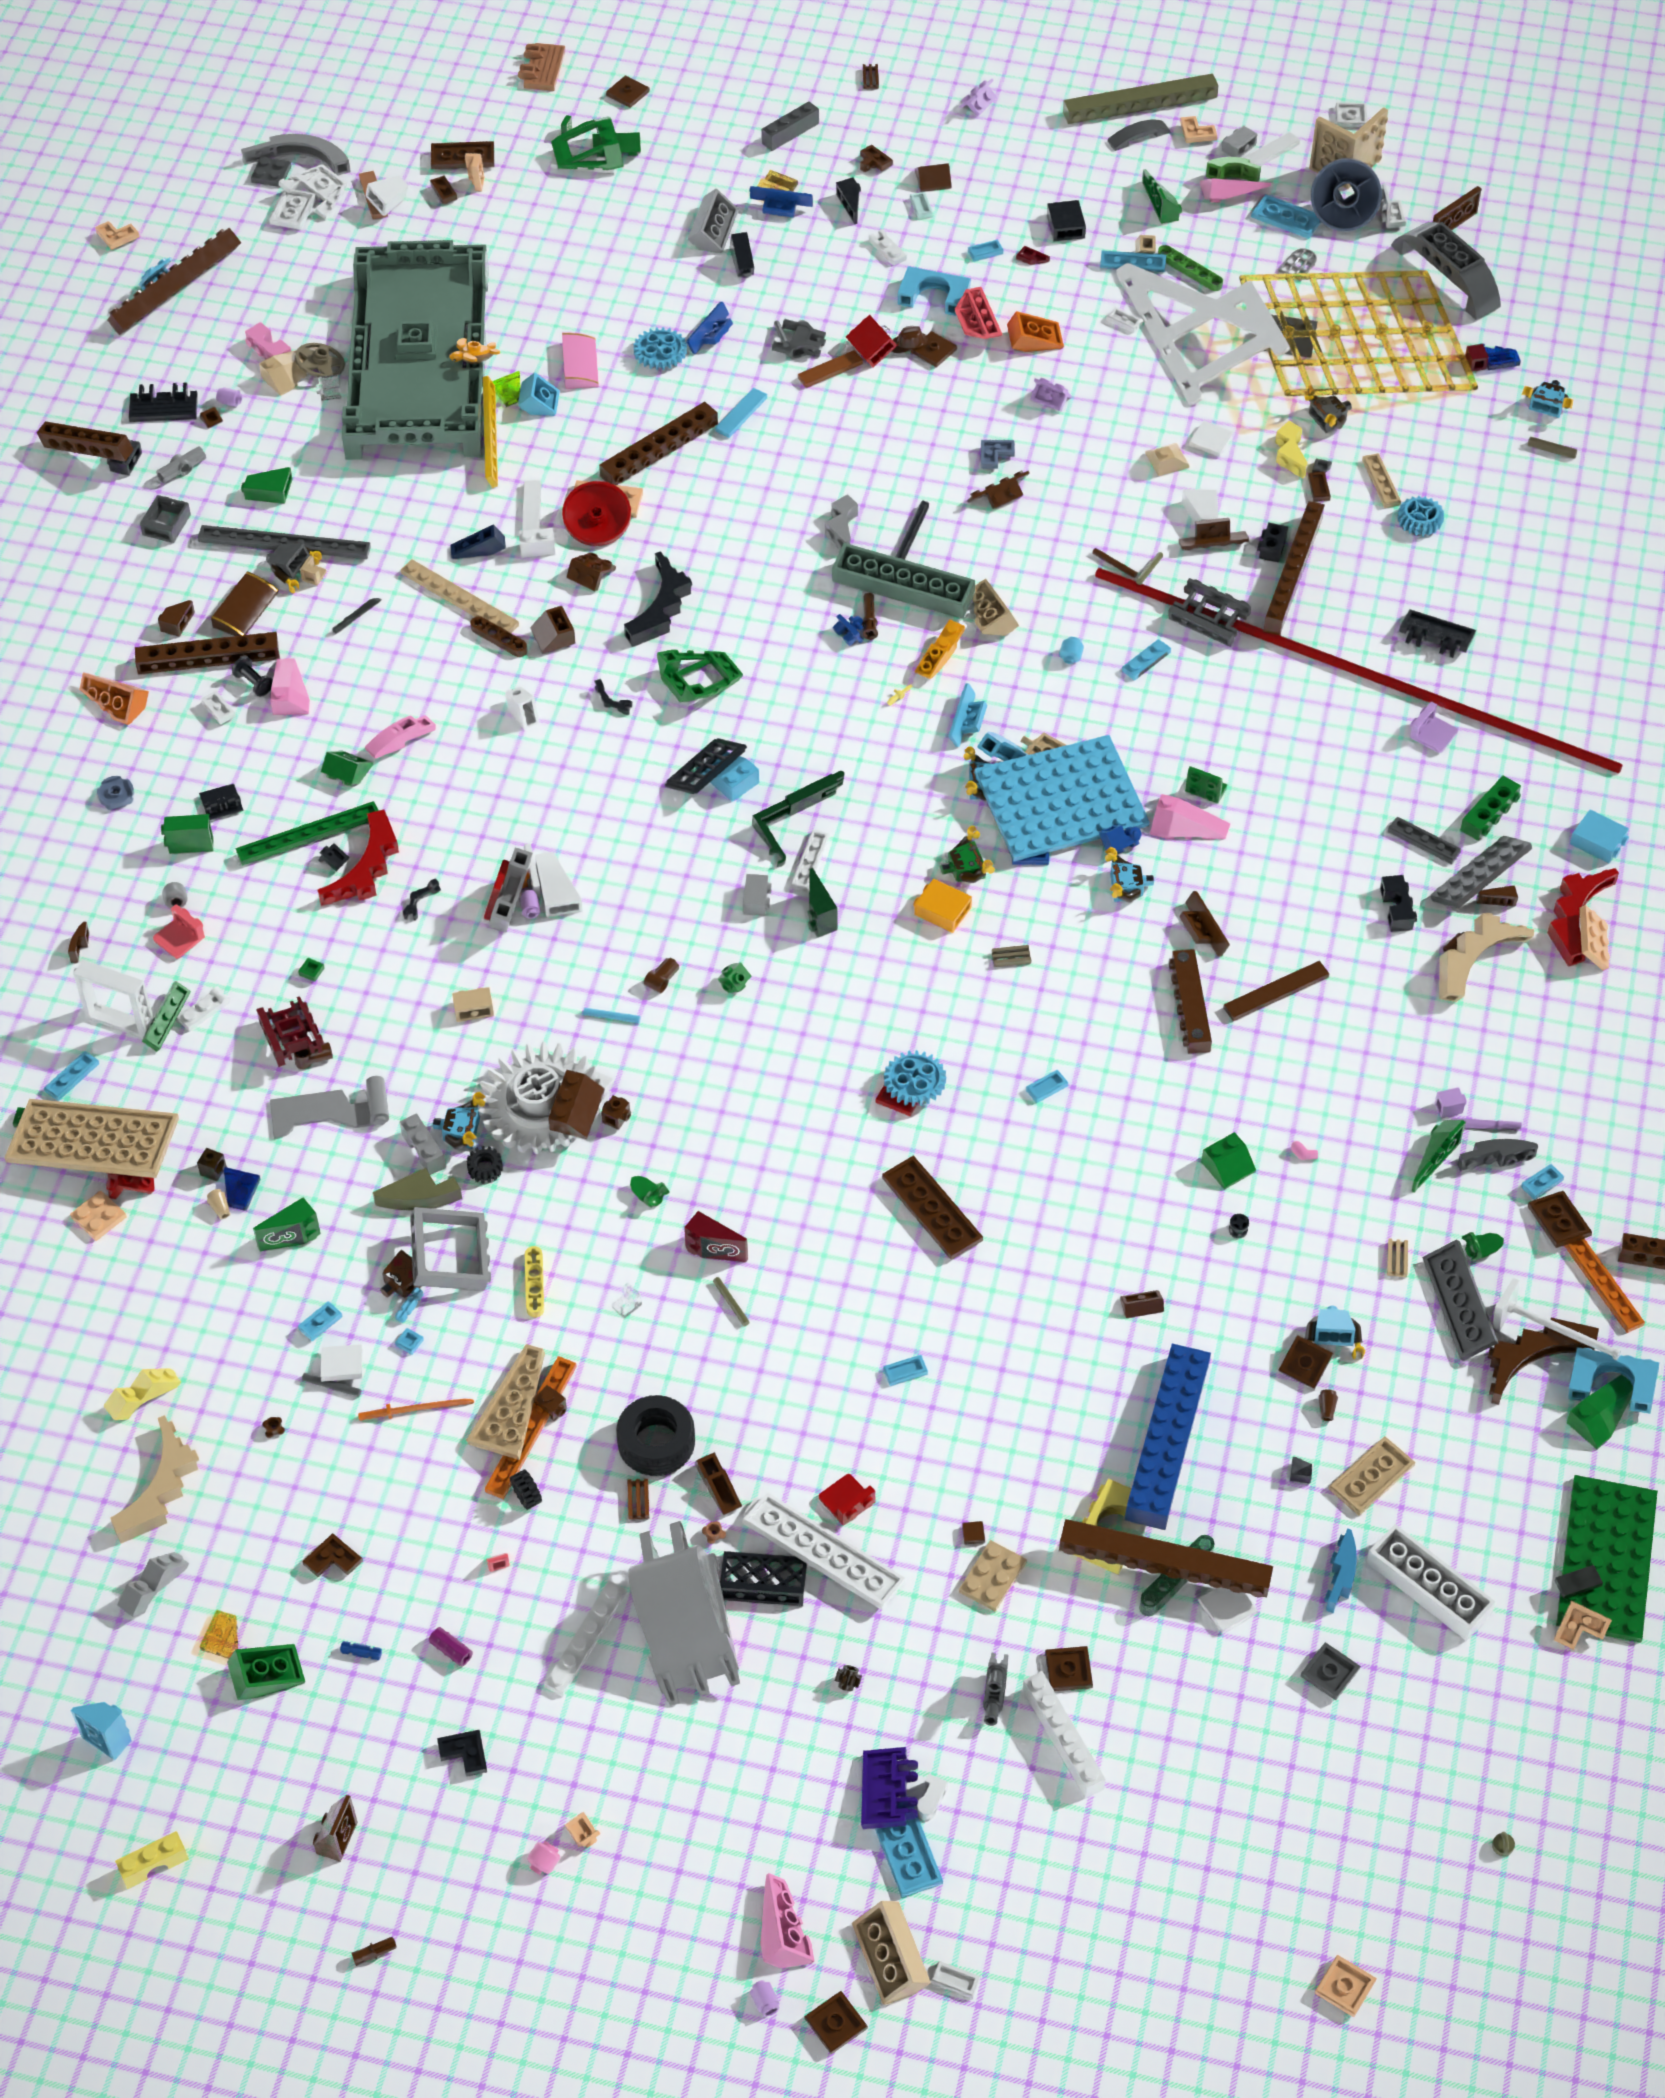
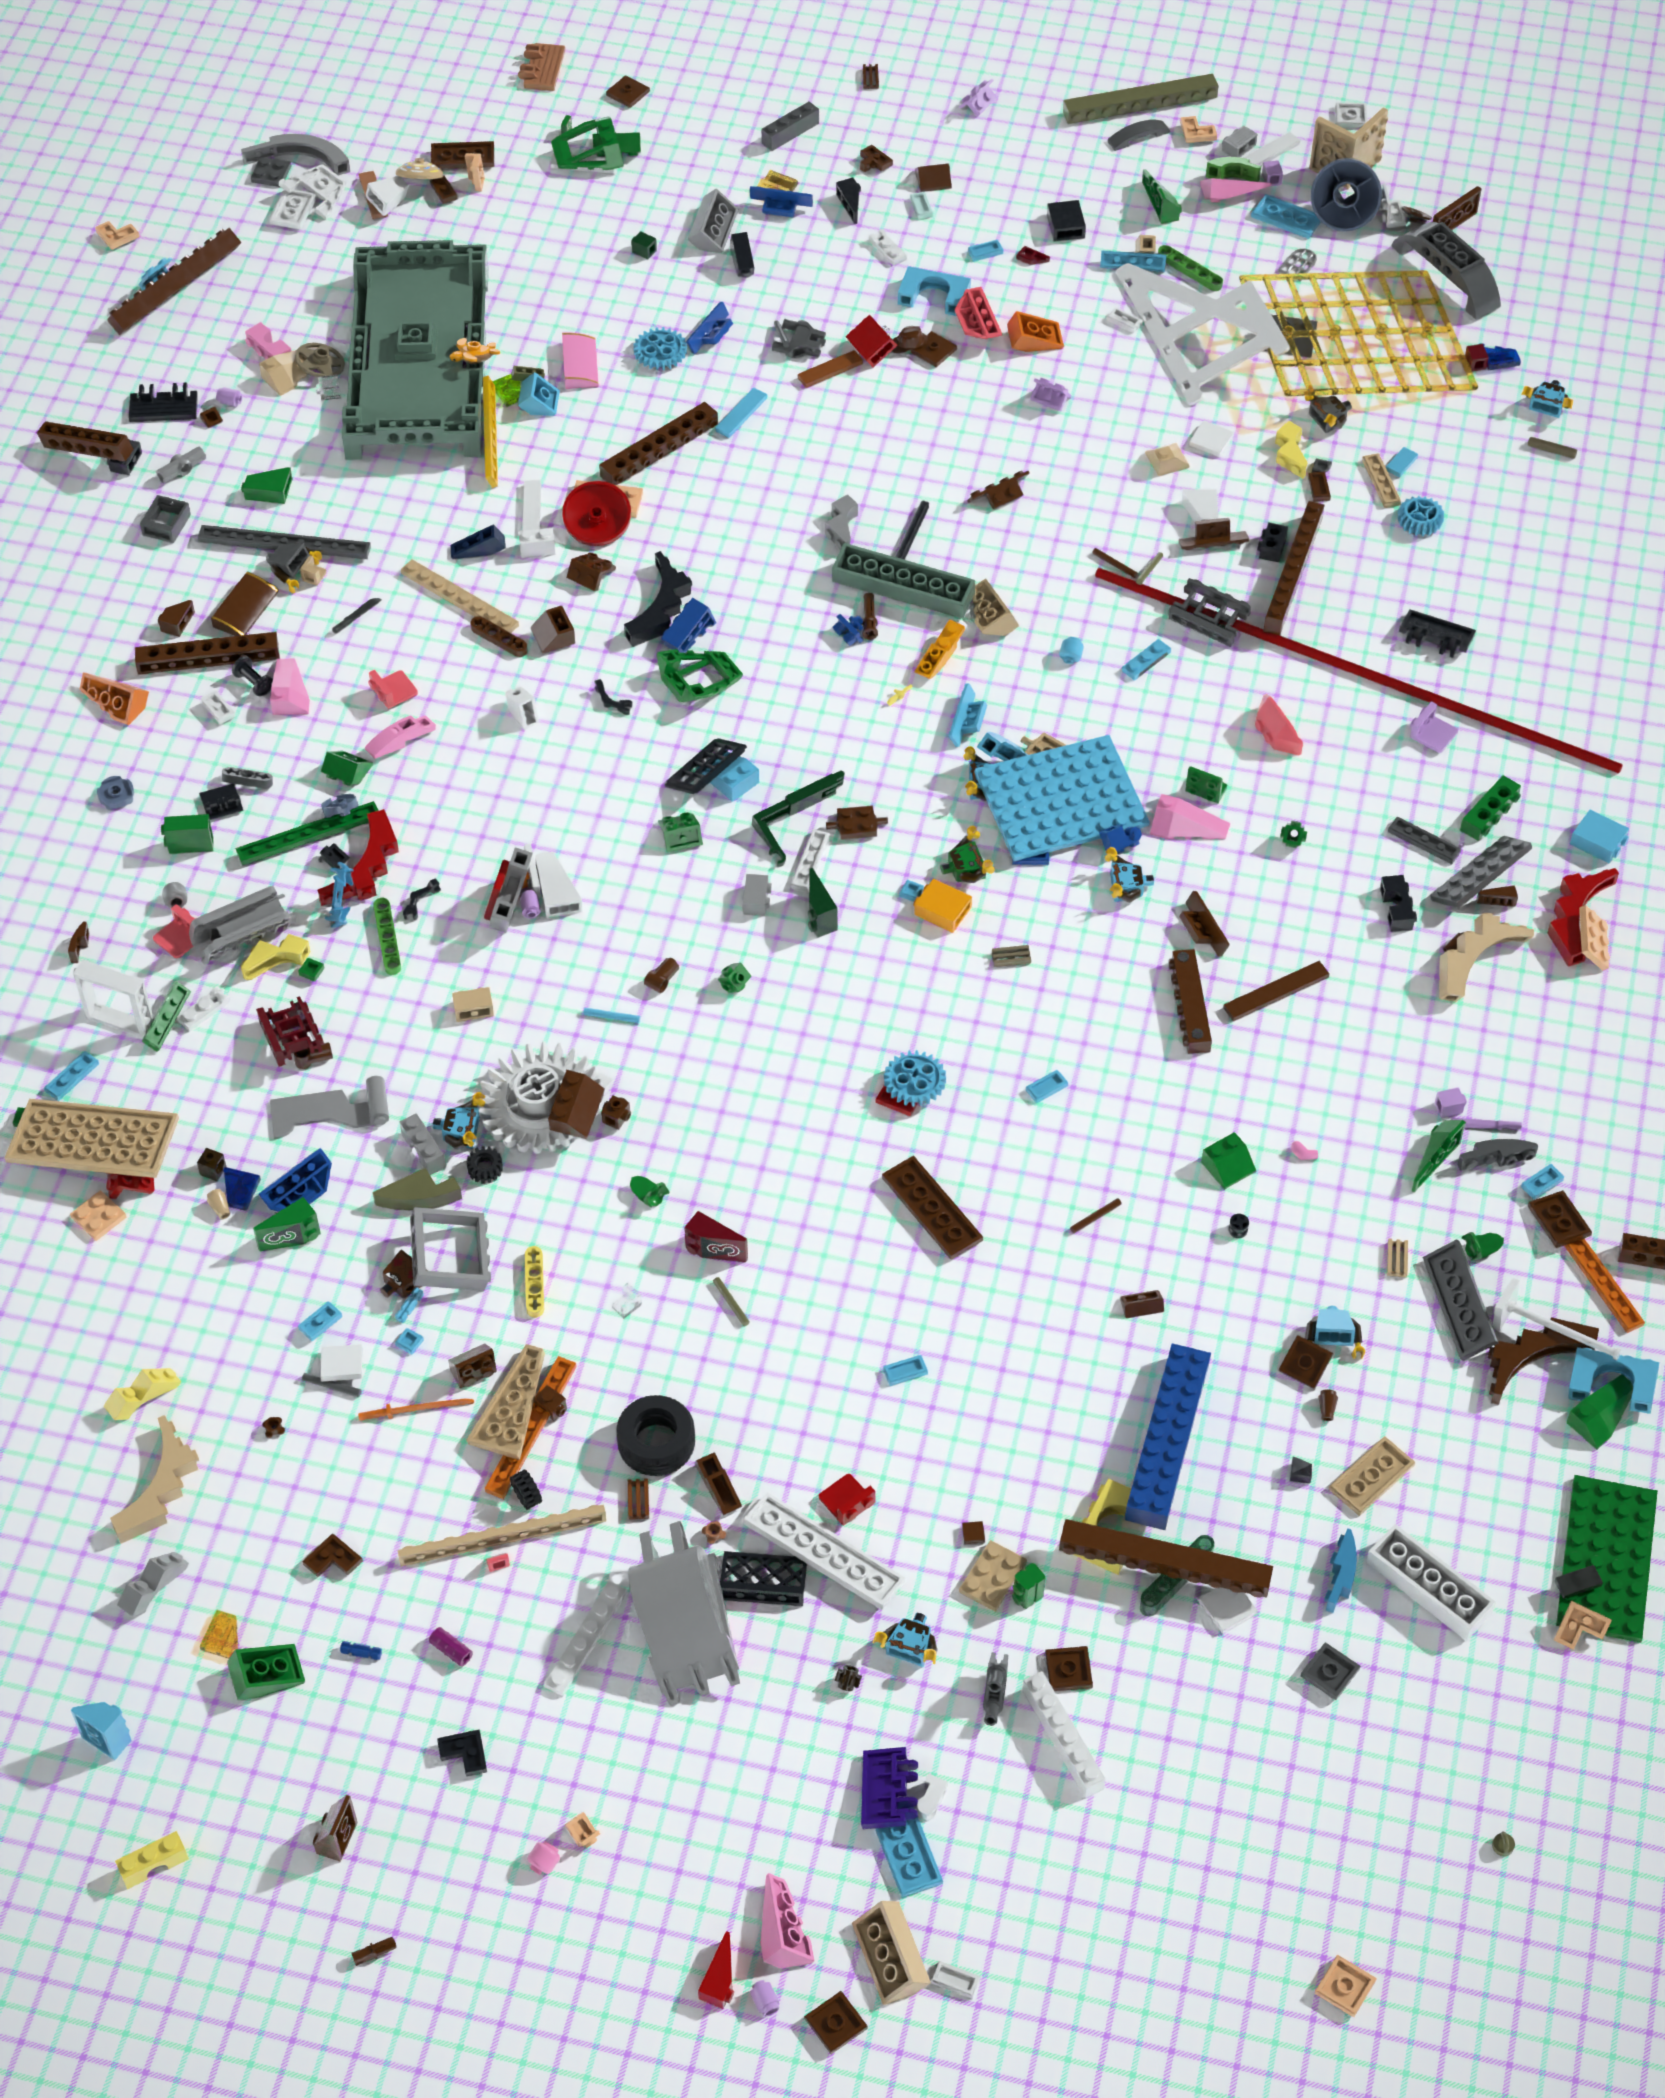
sand blue plate [981,440,1015,469] -> none
none -> light grey piece [189,886,296,965]
none -> dark grey beam [221,767,273,789]
none -> light yellow arch [241,934,311,980]
none -> blue wedge [258,1147,332,1212]
none -> sand blue plate [321,794,359,818]
none -> dark azure piece [325,862,354,928]
none -> coral bracket [368,669,418,709]
none -> bright green beam [373,897,401,975]
none -> tan dish [395,158,443,179]
none -> tan plate [397,1504,607,1567]
none -> reddish brown slope [448,1343,497,1389]
none -> olive piece [511,365,545,381]
none -> dark green brick [631,231,657,260]
none -> green bracket [658,812,703,852]
none -> blue wedge [661,597,717,653]
none -> red slope [698,1931,735,2009]
none -> reddish brown plate [826,805,888,840]
none -> torso [872,1612,938,1667]
none -> medium azure tile [899,879,924,902]
none -> green brick [1012,1563,1046,1609]
none -> reddish brown bar [1070,1198,1122,1234]
none -> coral wedge [1255,693,1303,756]
none -> lavender brick [1262,160,1283,187]
none -> green brick [1280,820,1308,848]
none -> medium azure tile [1386,447,1418,478]
none -> reddish brown dish [1401,206,1432,223]

